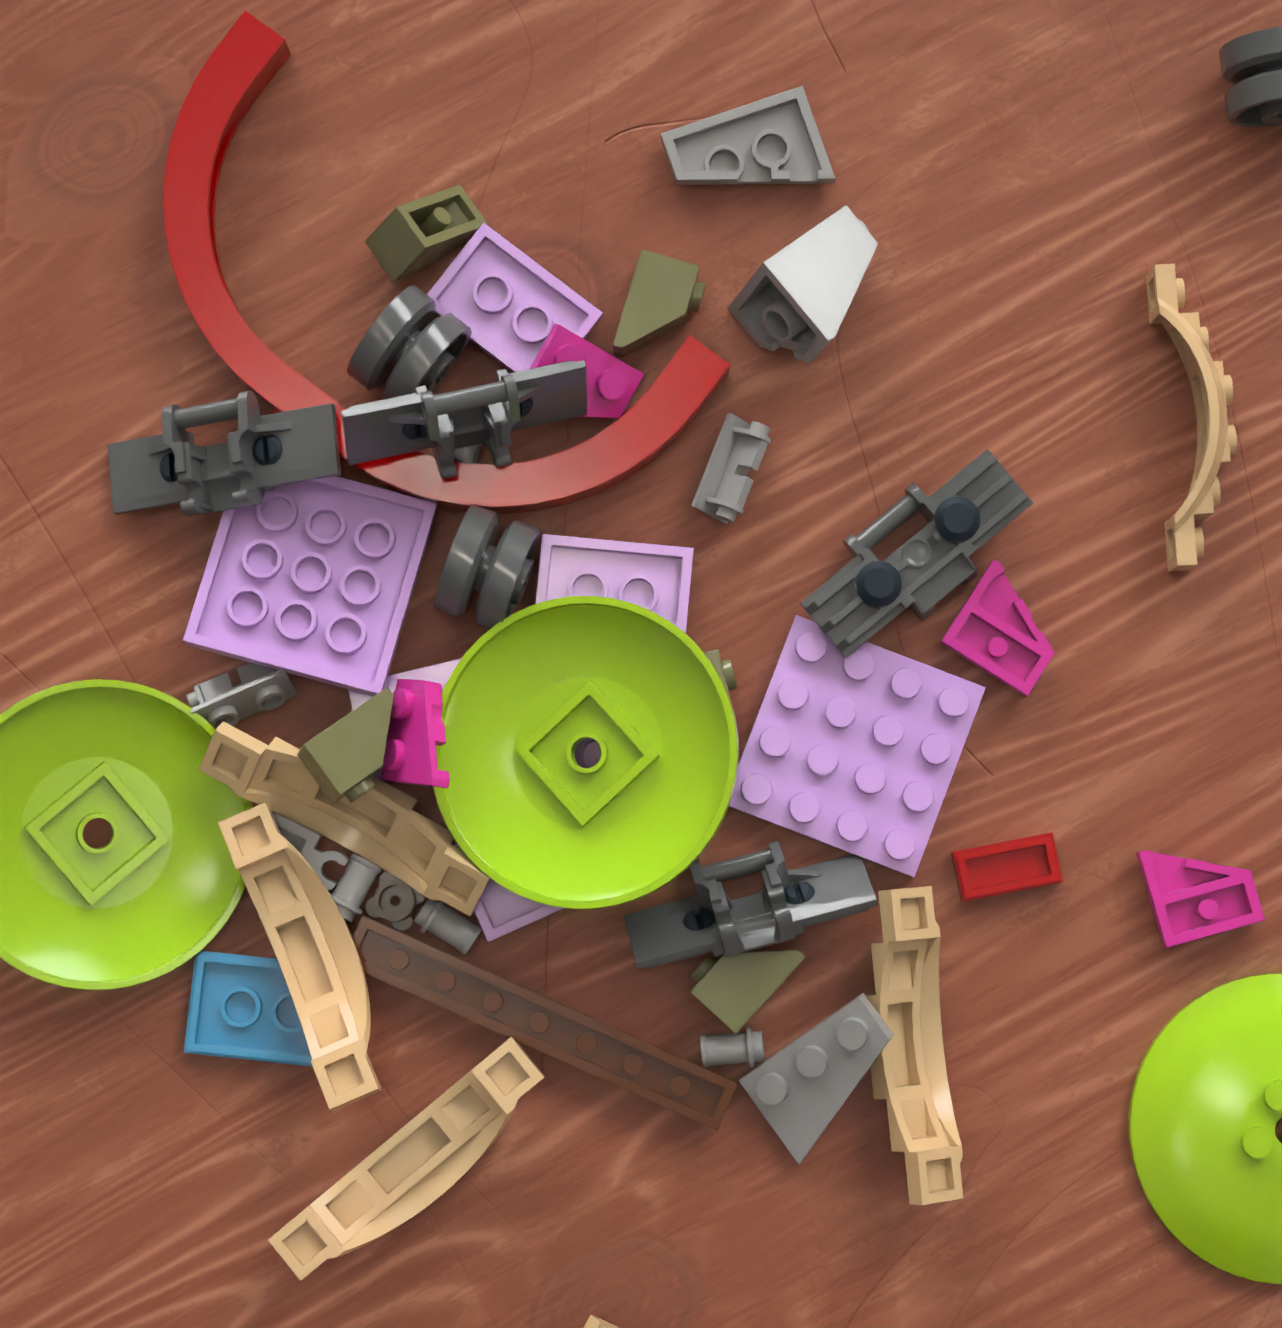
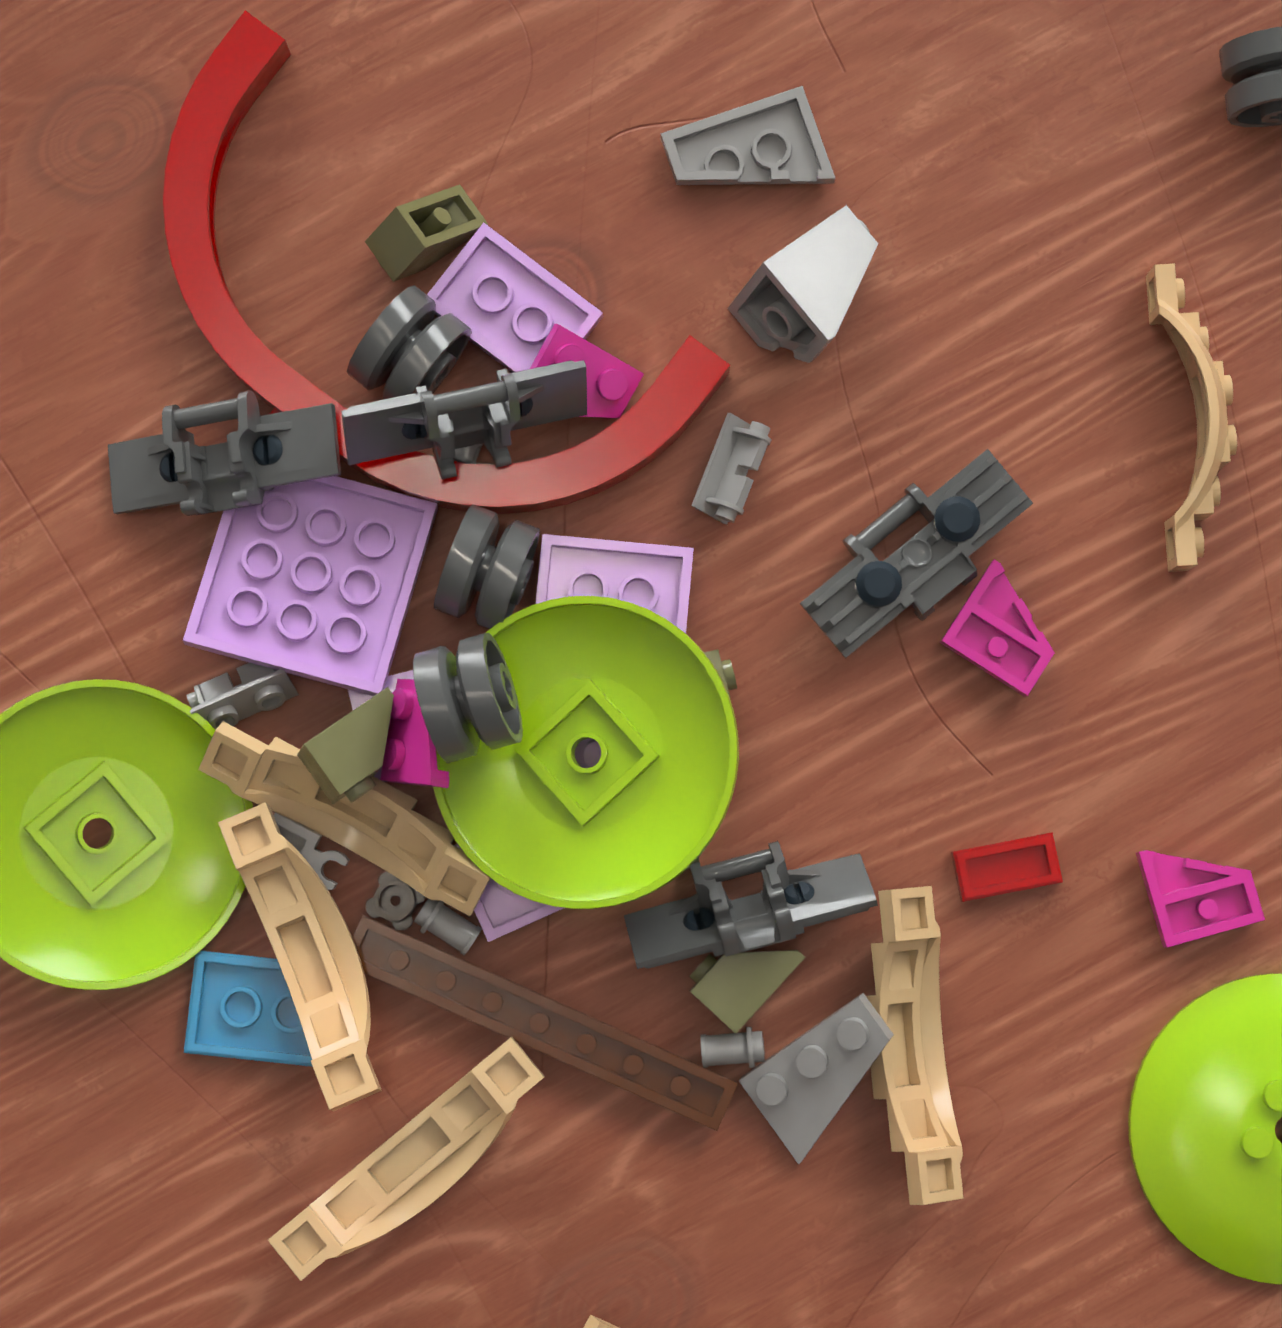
light grey pin [330,854,381,923] -> none
olive slope [613,249,706,357] -> none
lavender plate [729,615,986,878] -> none
none -> dark grey wheel [413,633,523,764]

